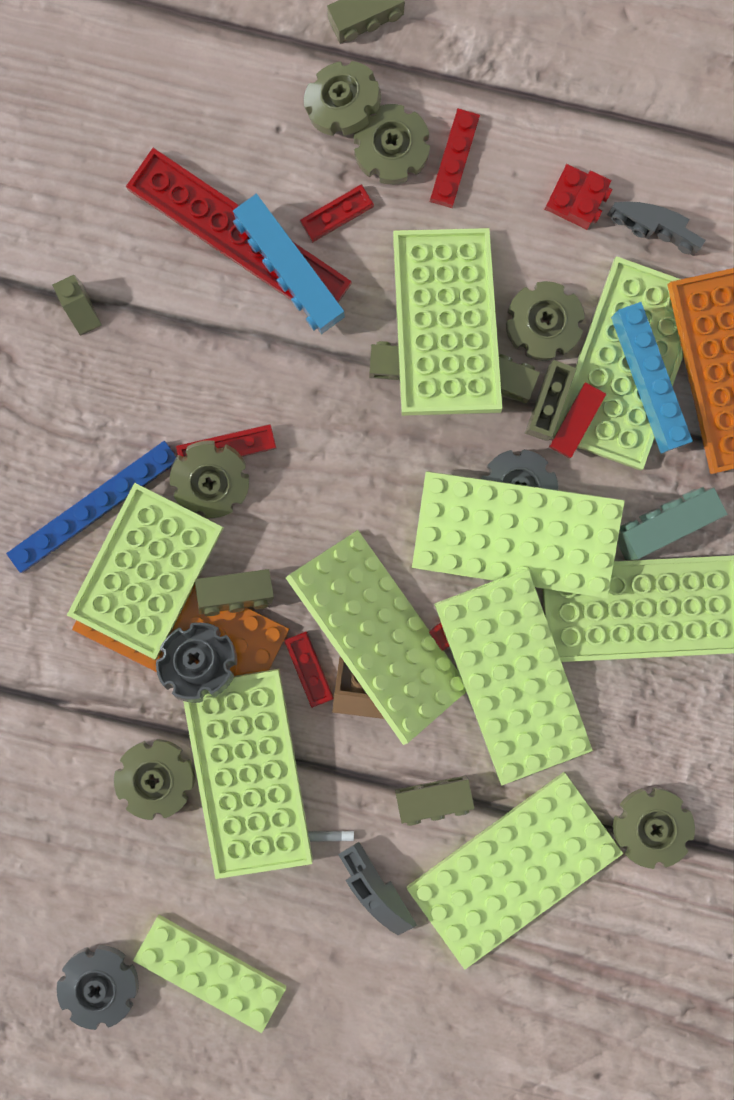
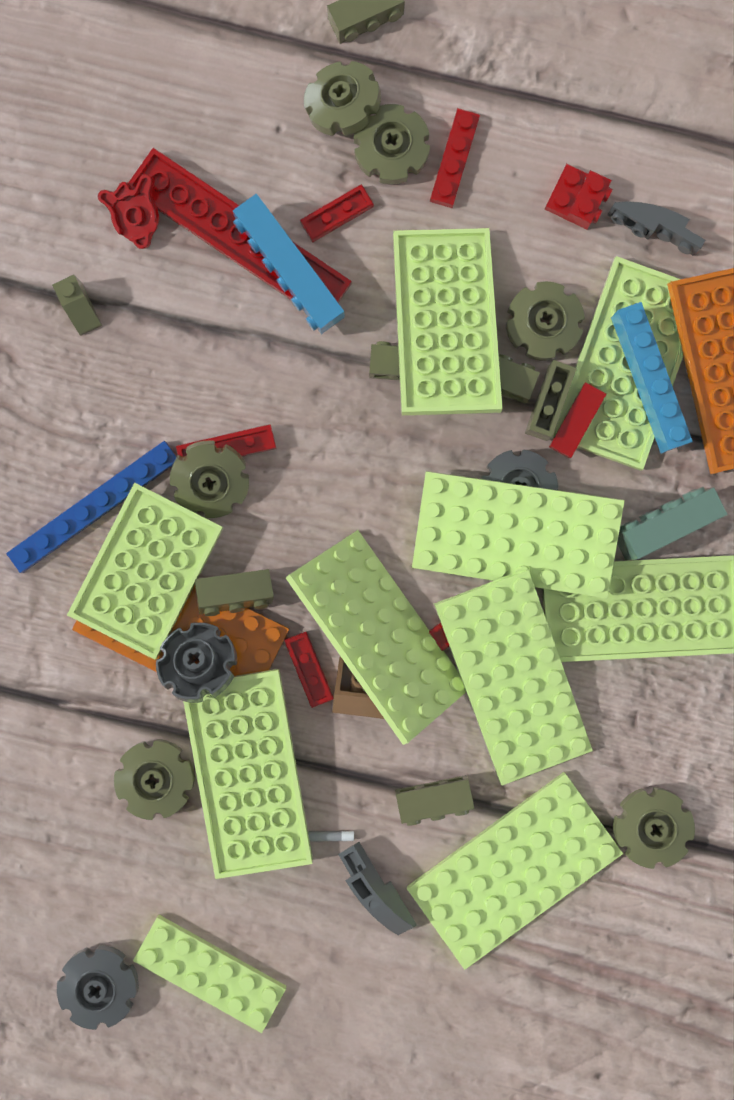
none -> red tile [98,174,159,249]

